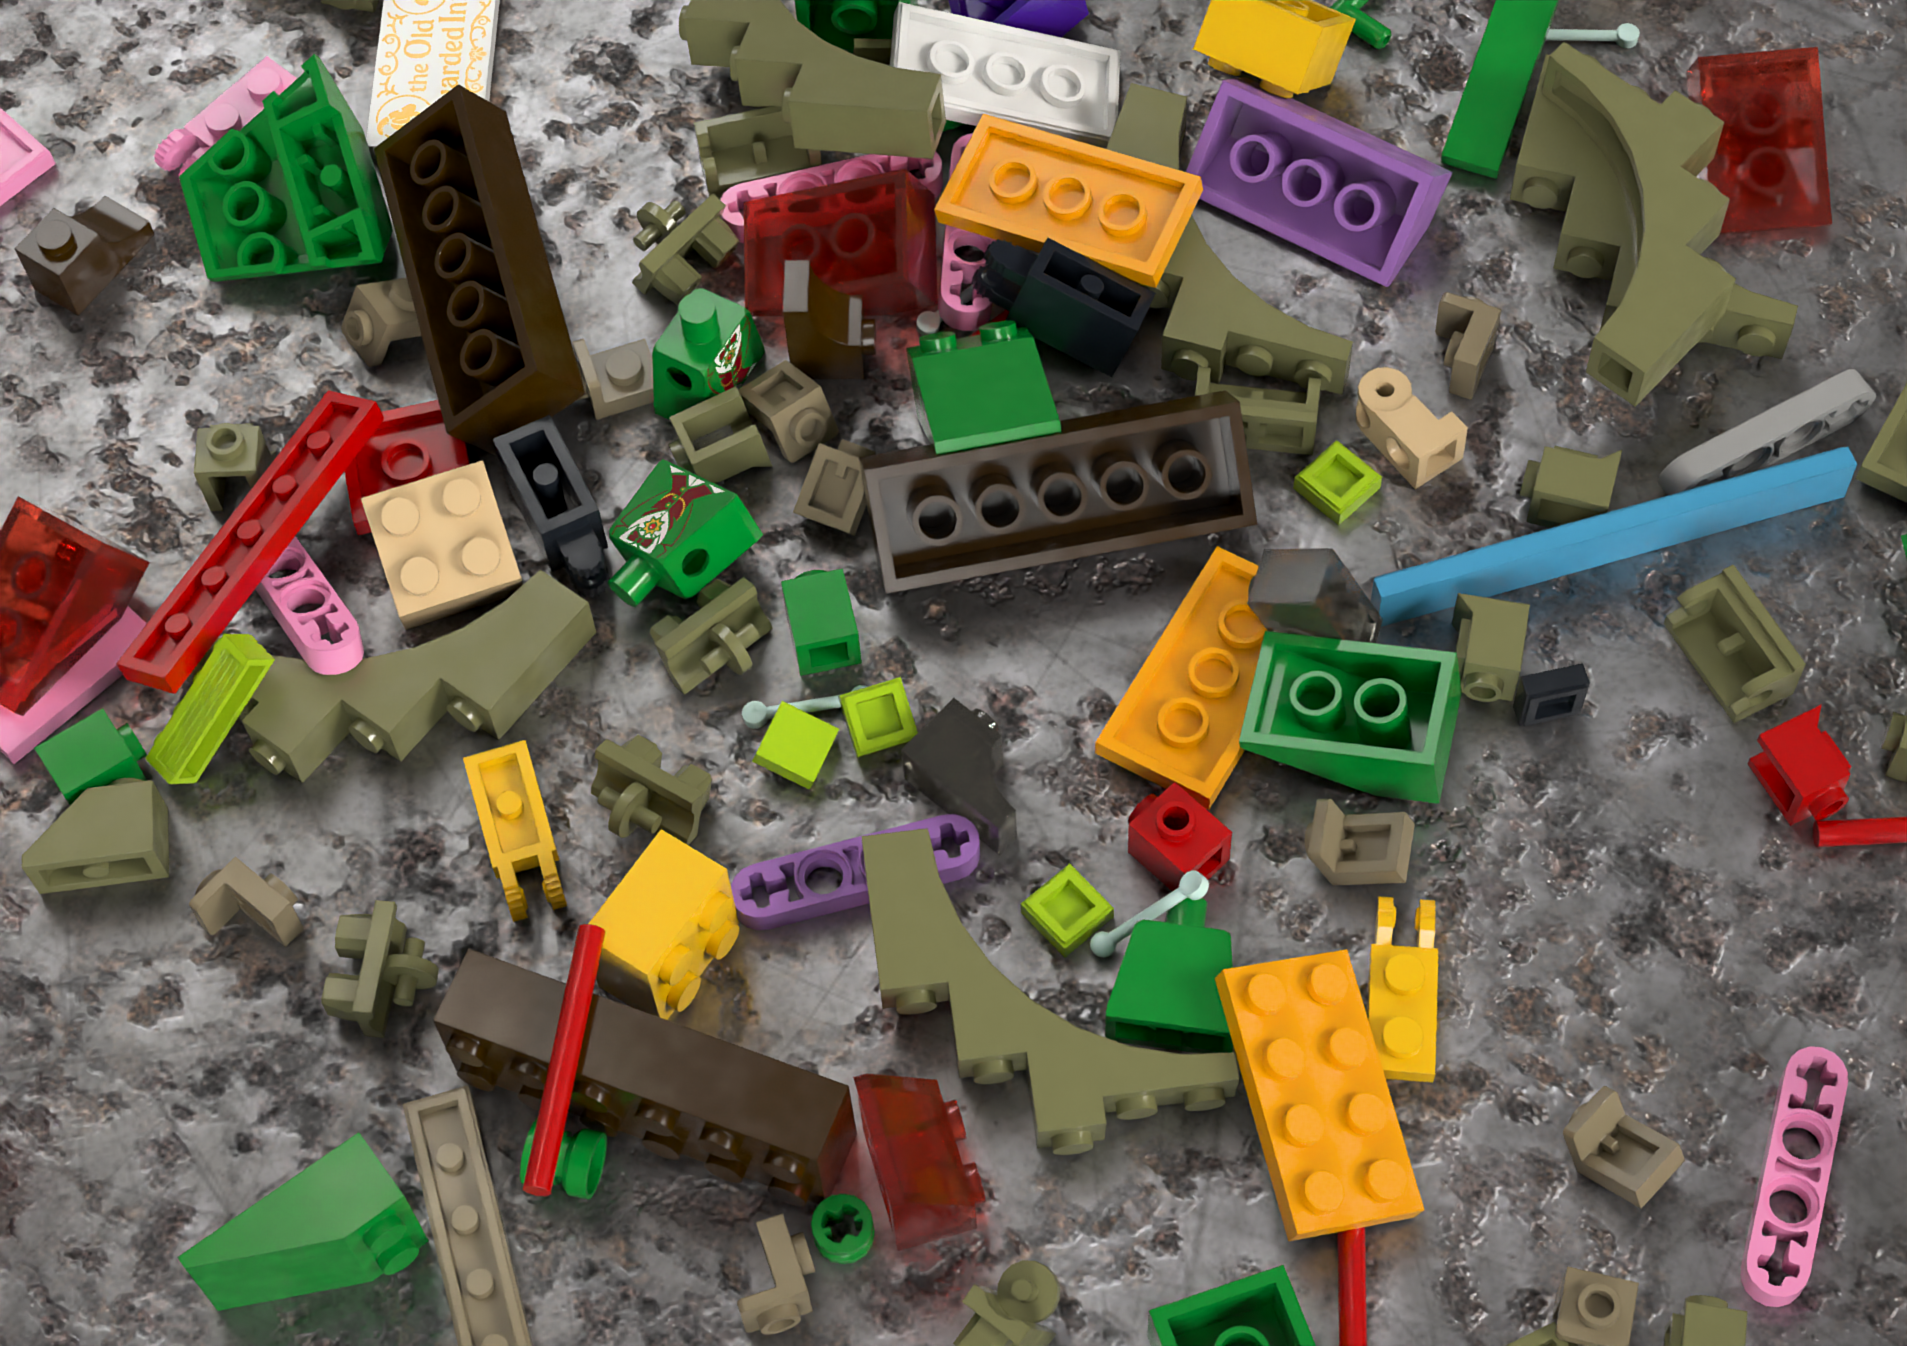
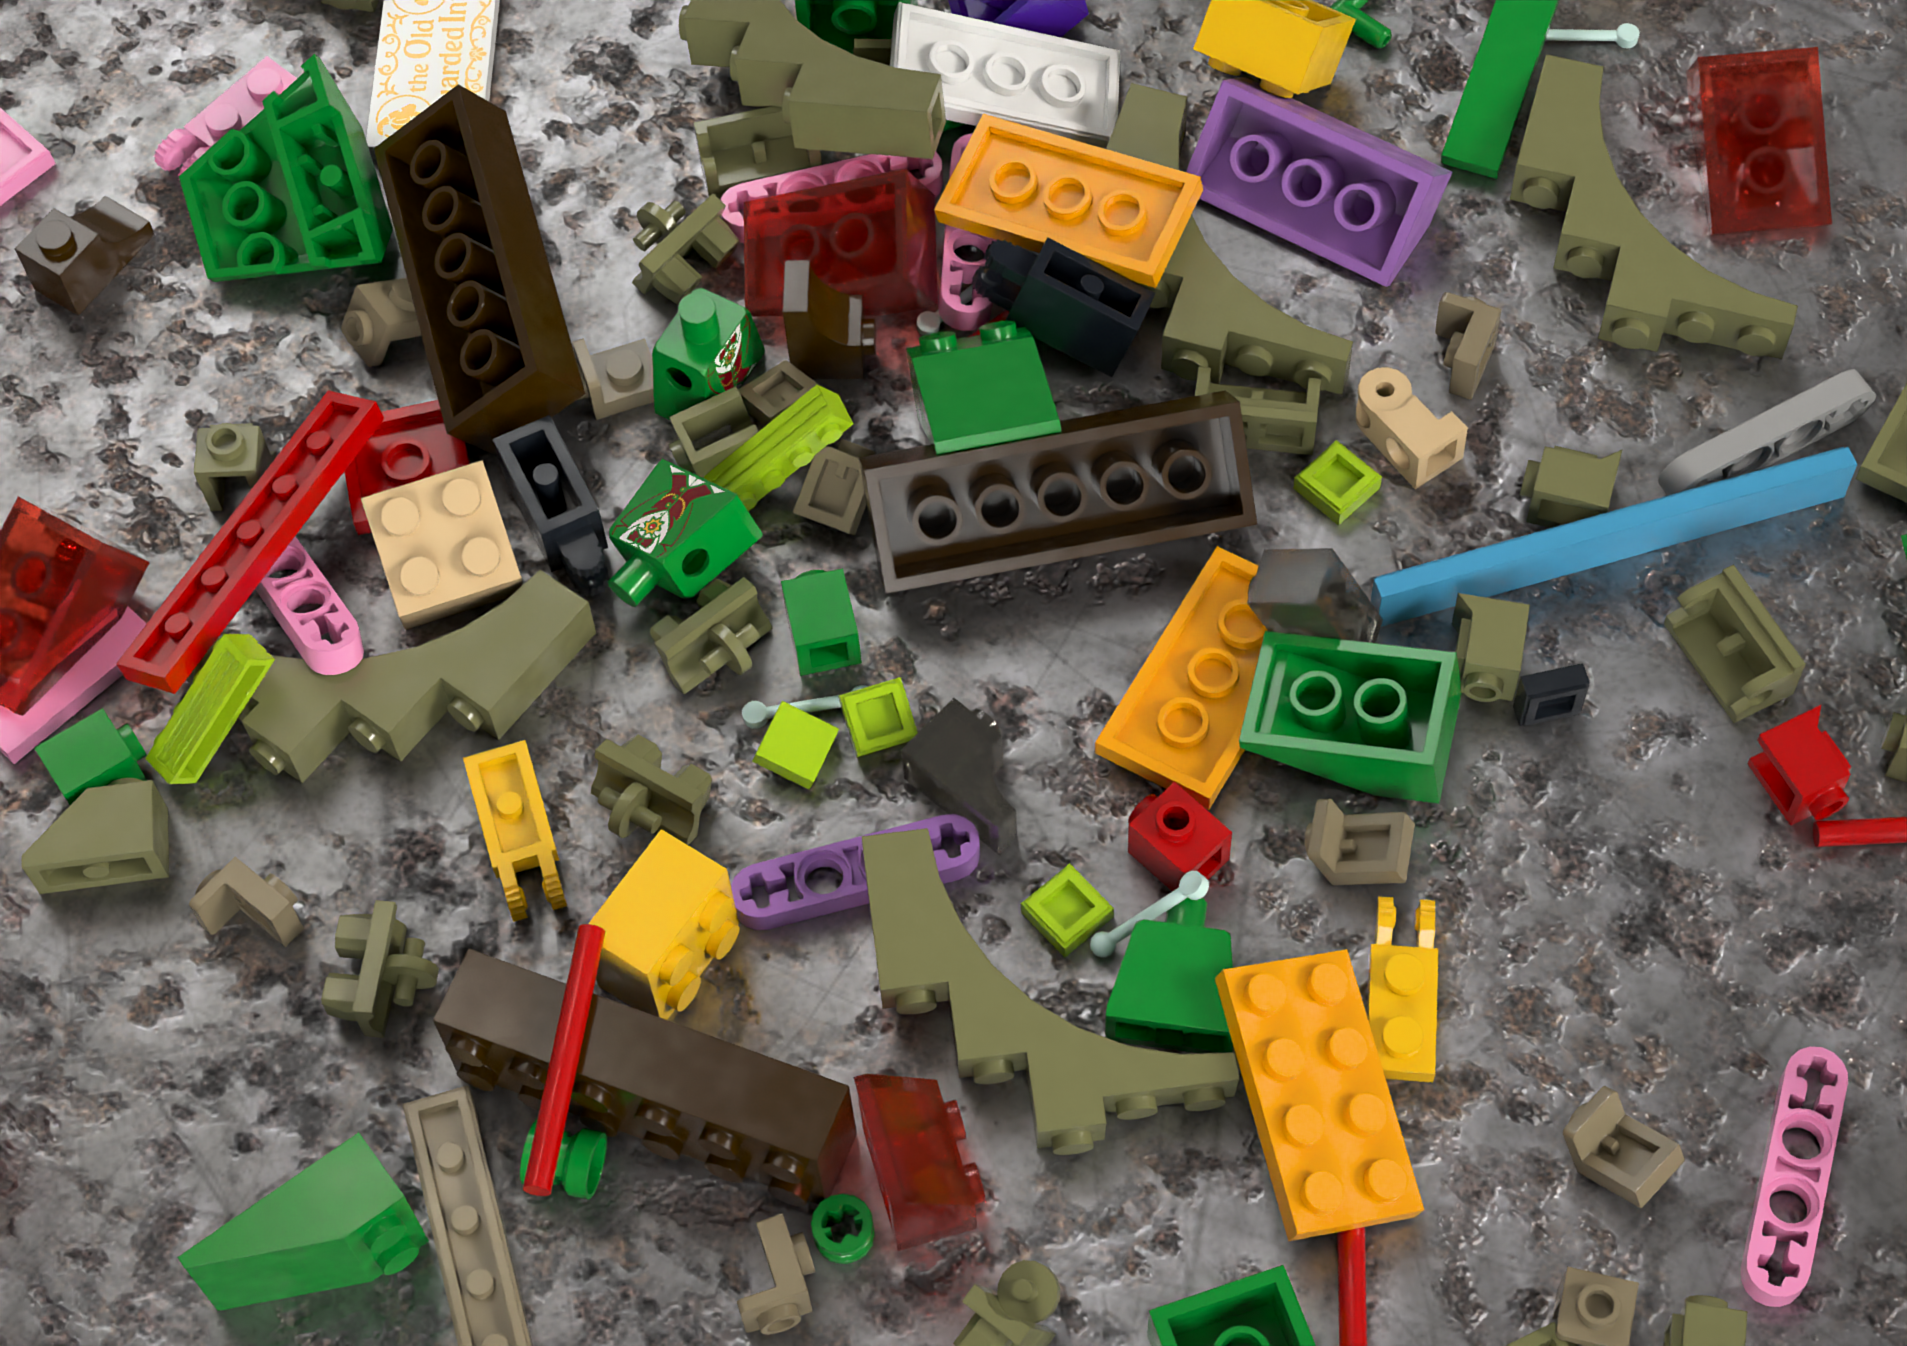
olive arch [1542,42,1736,407] -> none
none -> lime piece [704,384,853,511]

